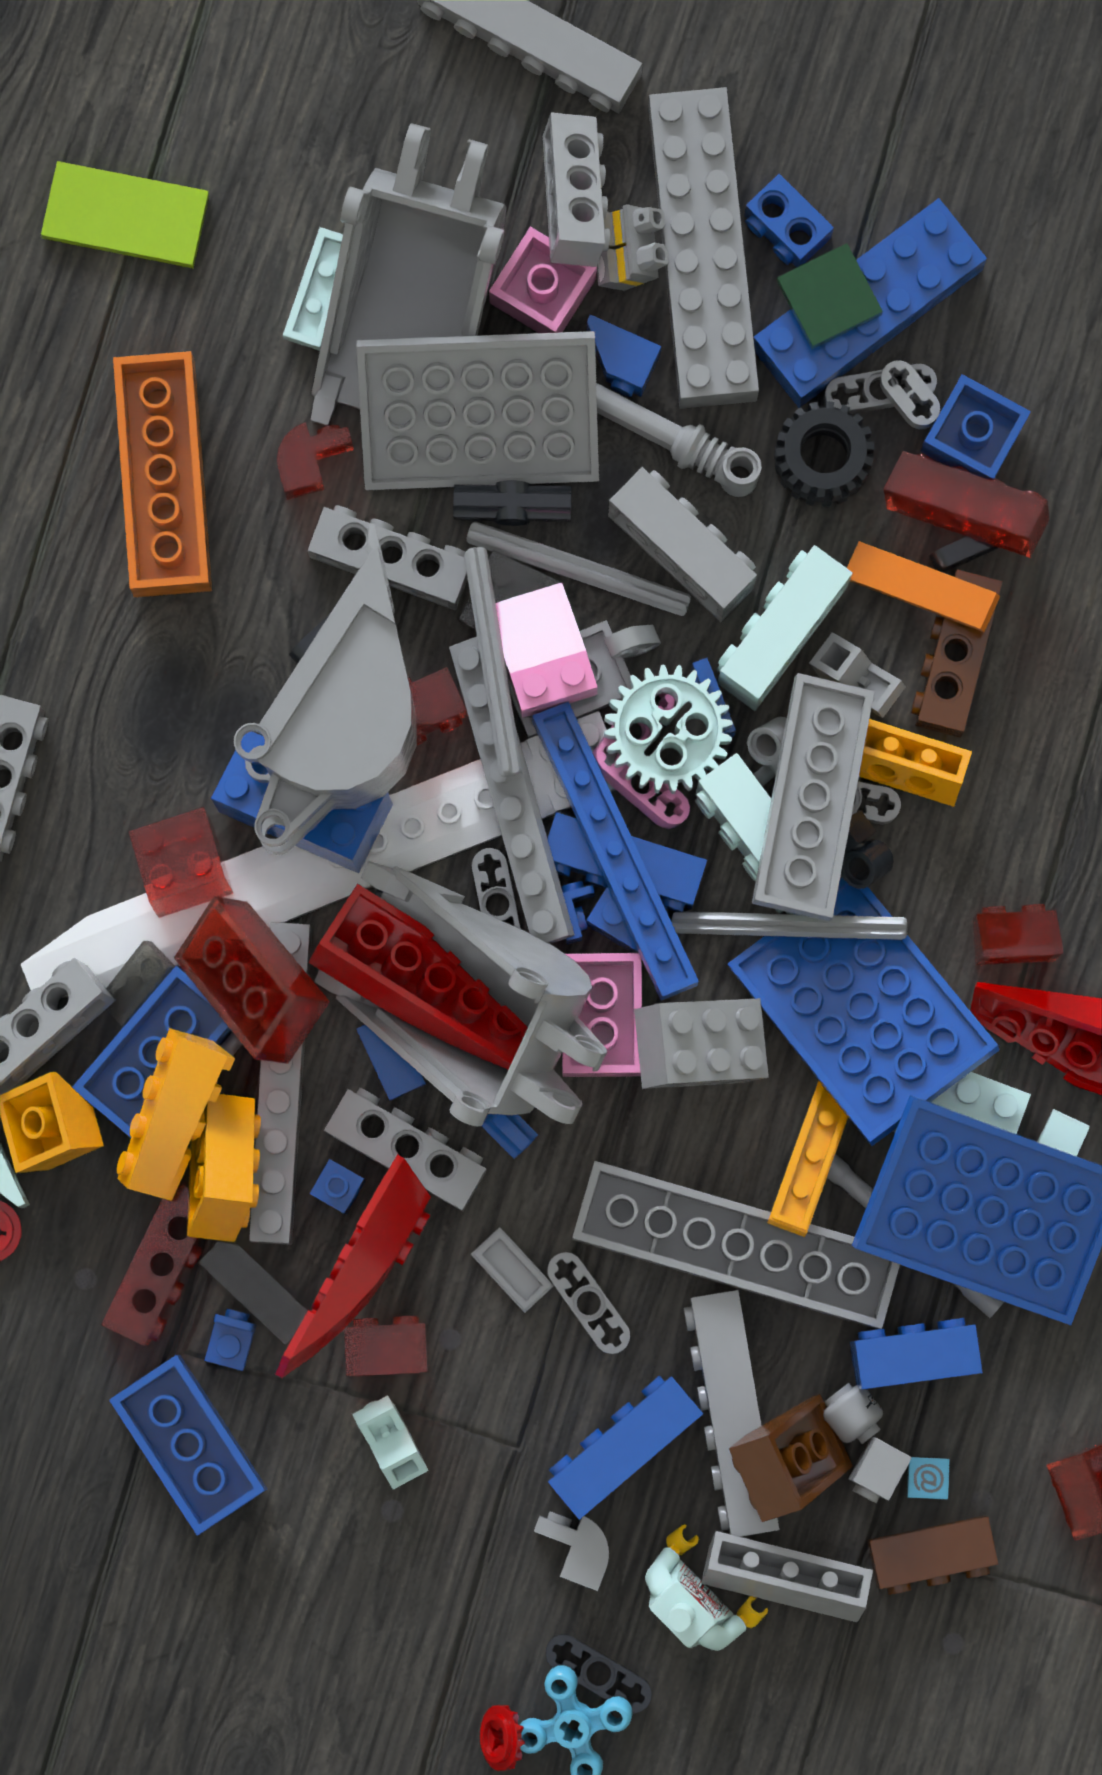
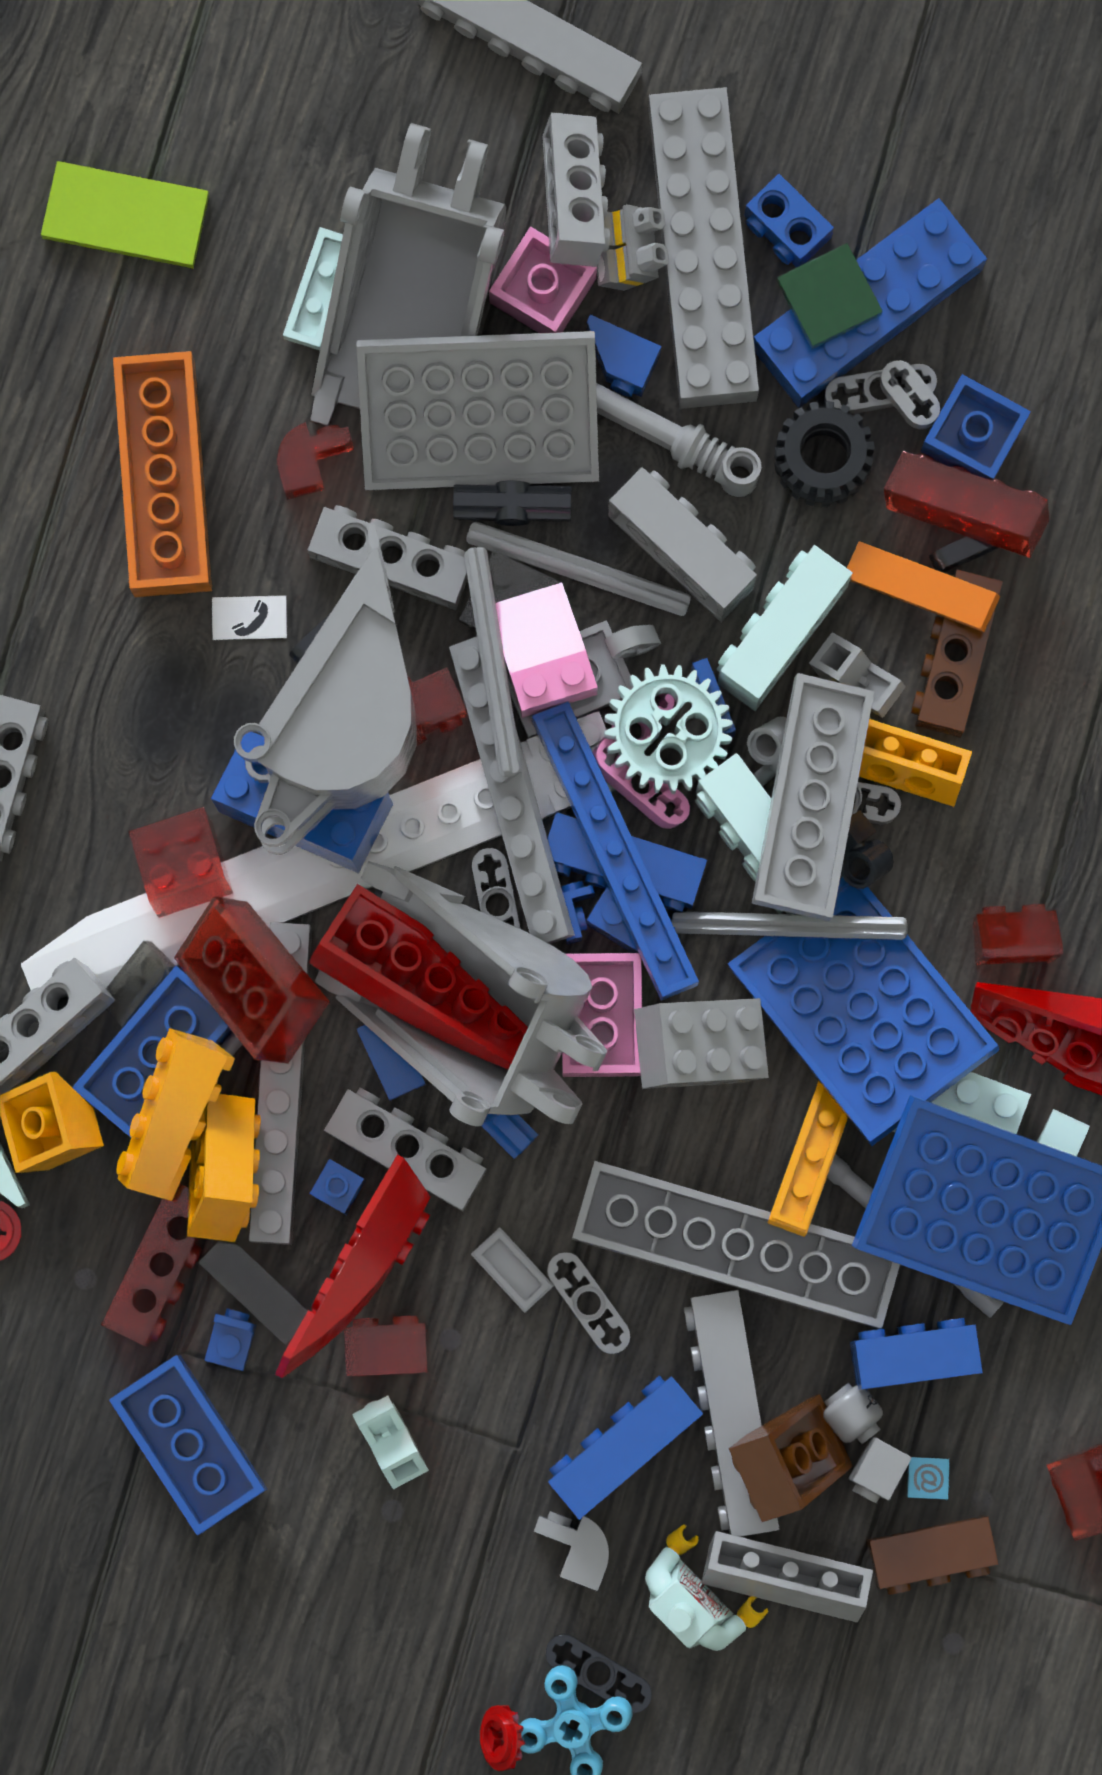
none -> white sticker [212,596,287,640]

